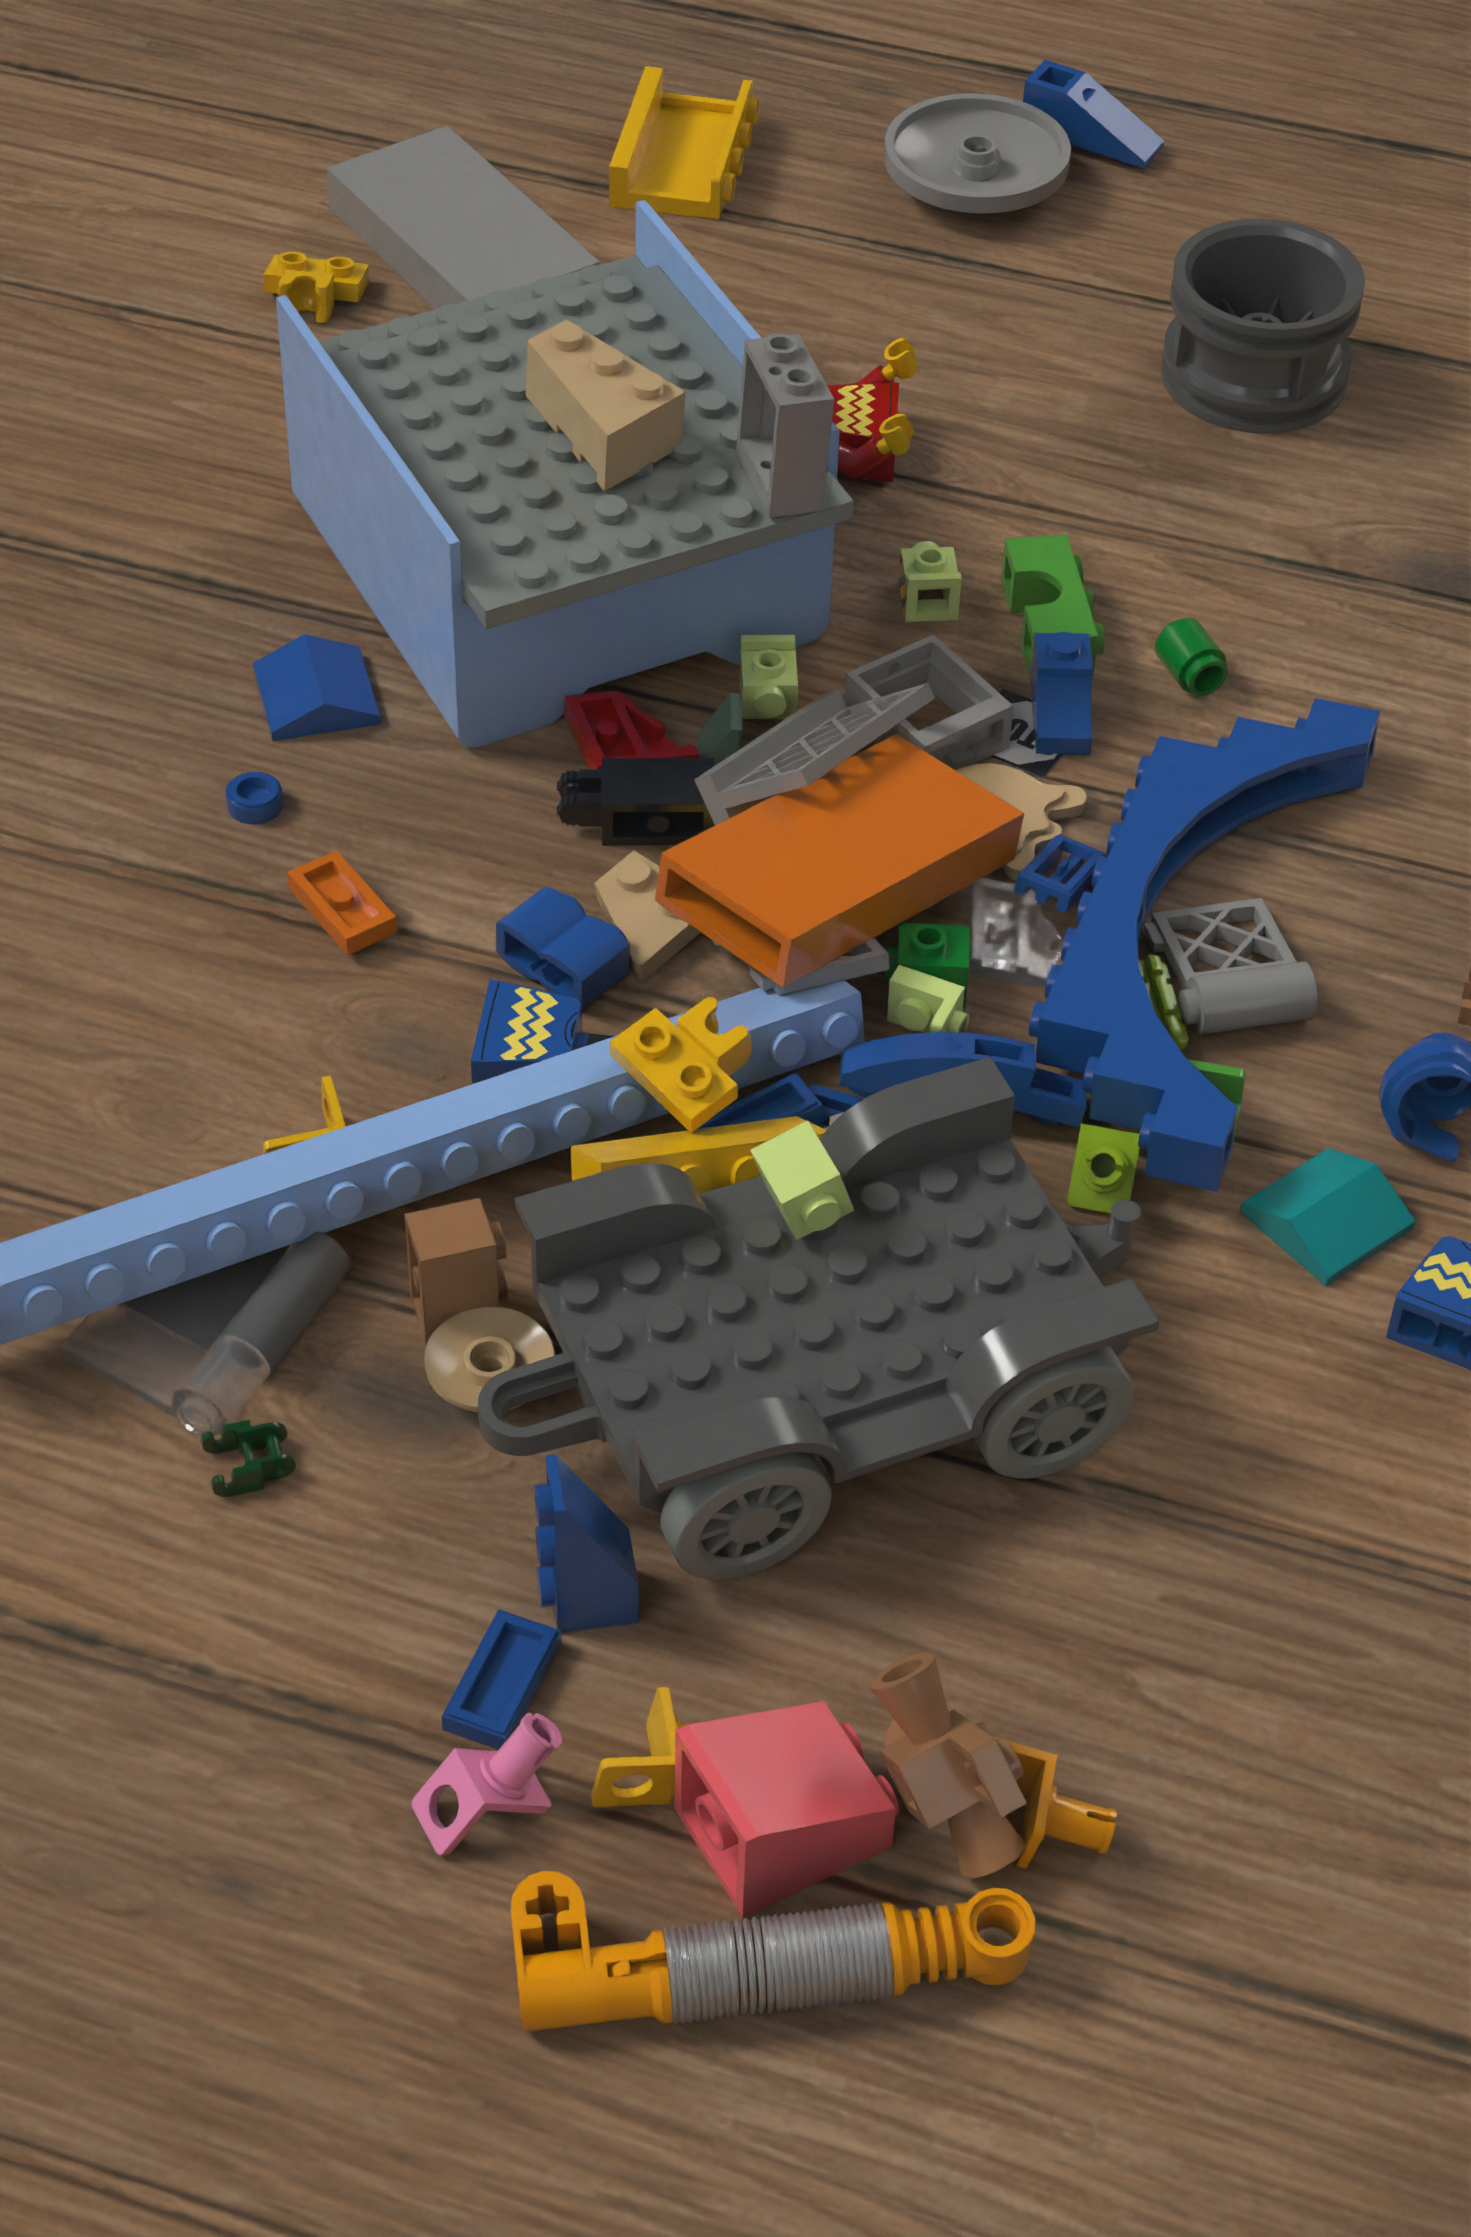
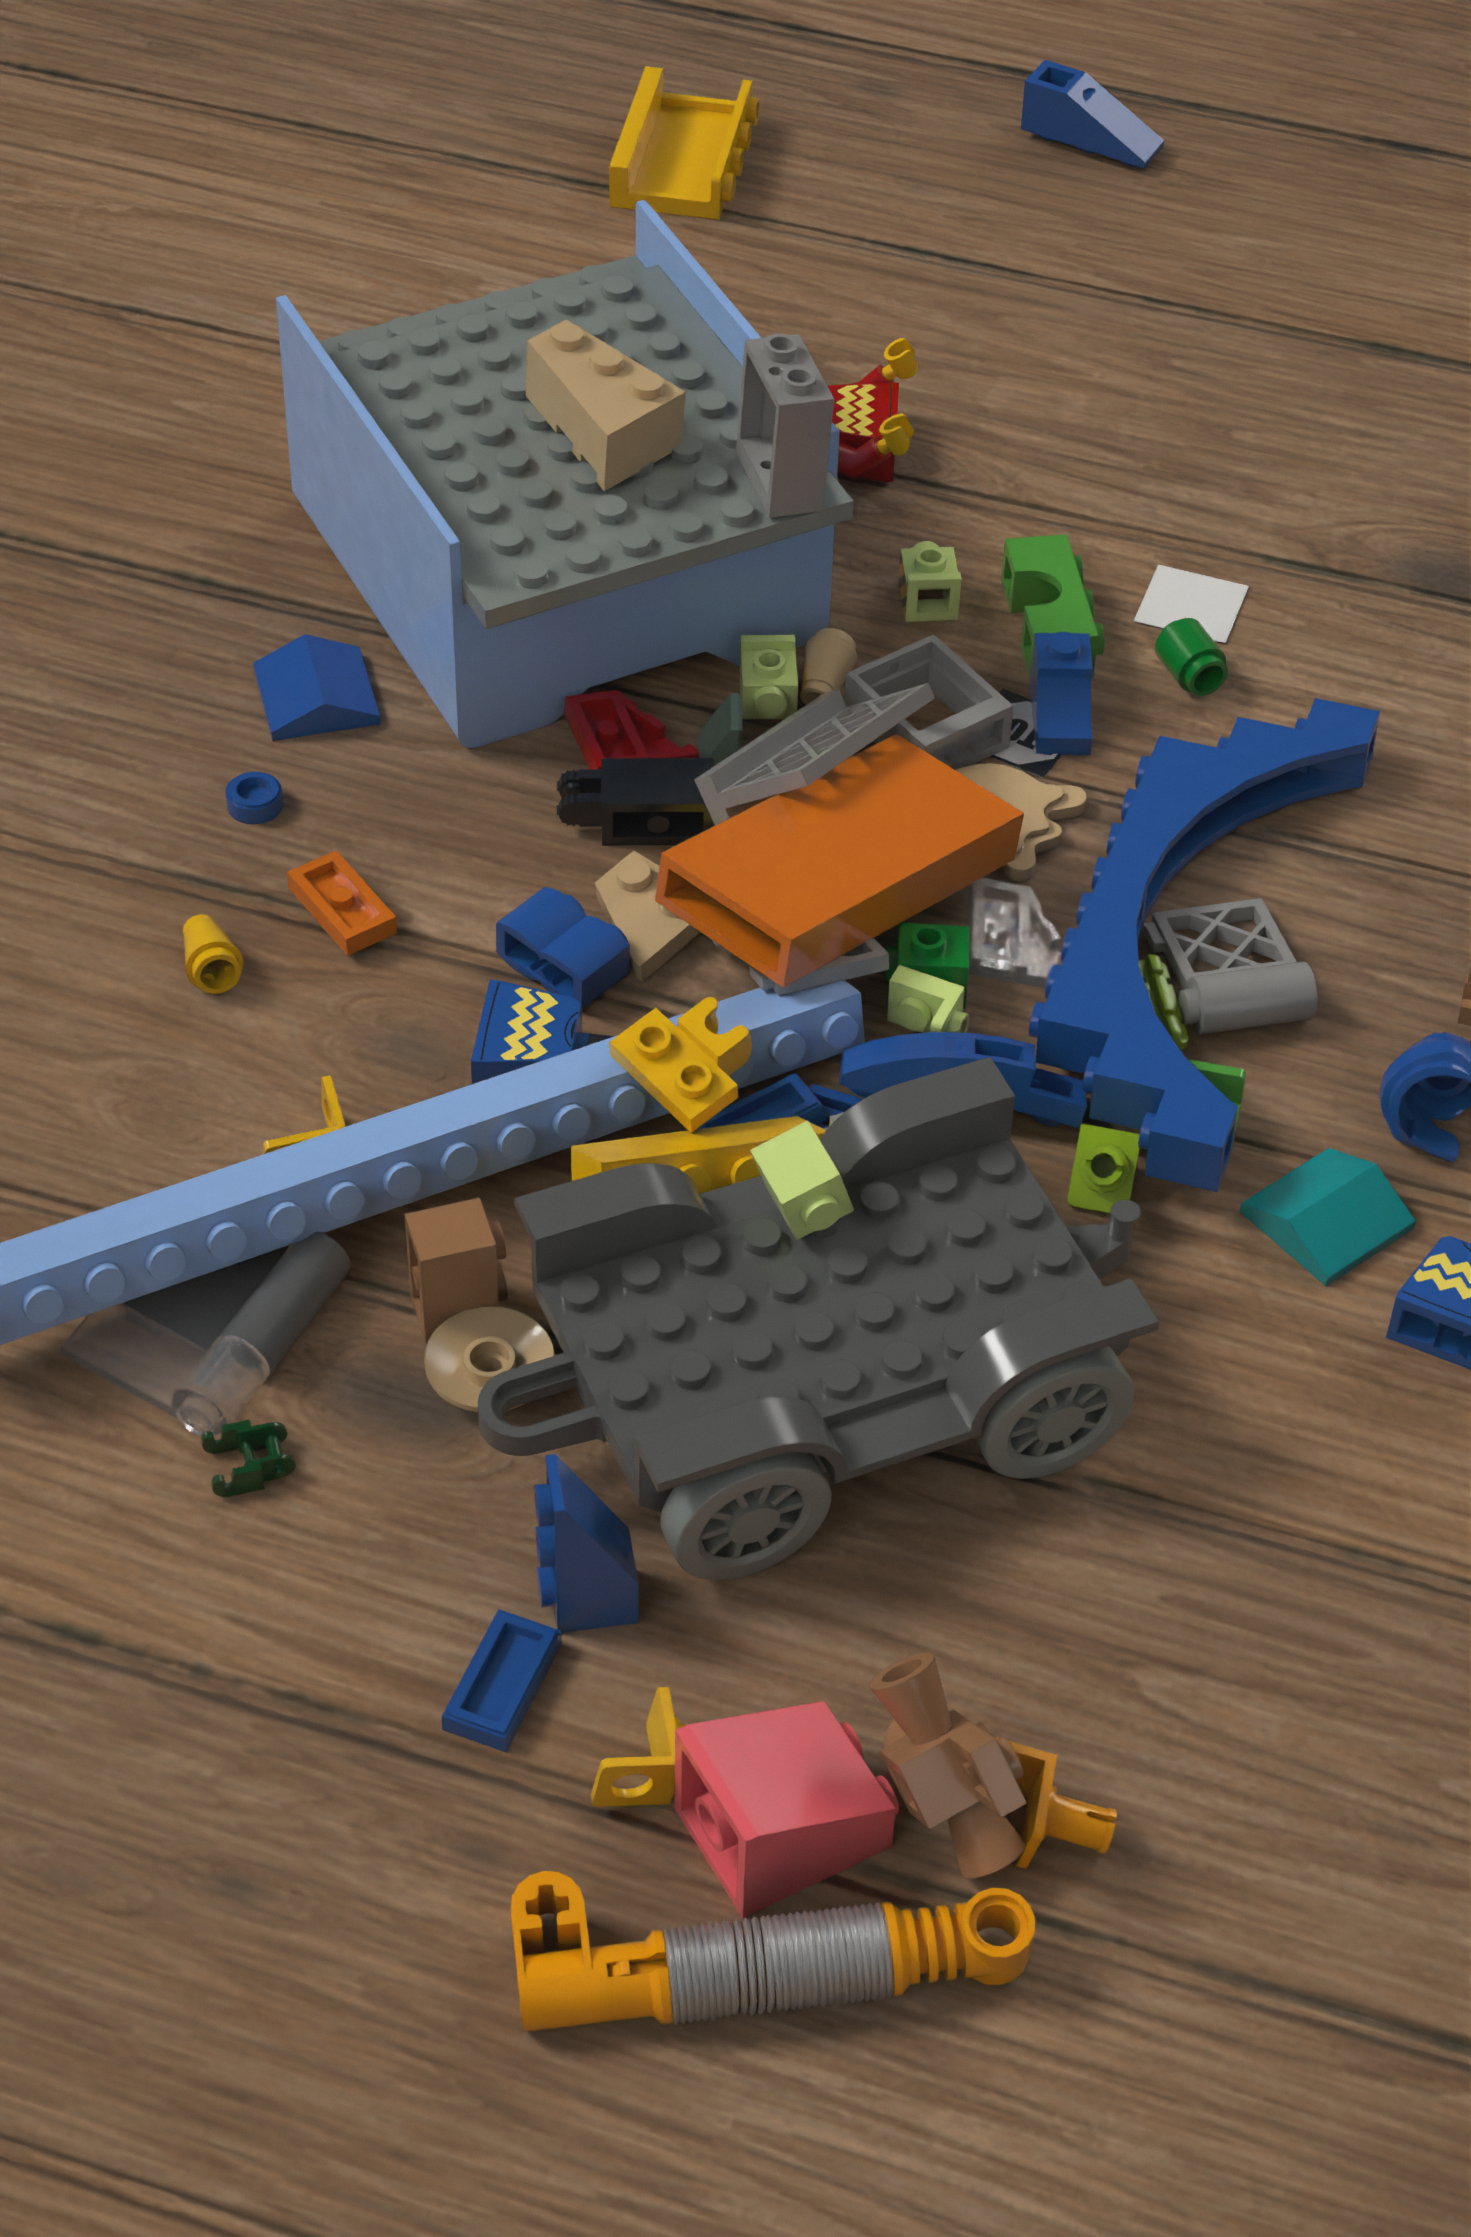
yellow plate [263,252,369,323] -> none
light grey brick [326,126,600,309] -> none
bright pink bracket [411,1712,562,1855] -> none
light grey dish [884,93,1071,214] -> none
blue tile [1013,835,1108,913] -> none
dark grey wheel [1161,219,1365,433] -> none
none -> yellow cone [183,914,244,994]
none -> tan cone [800,628,858,705]
none -> white sticker [1134,565,1249,643]

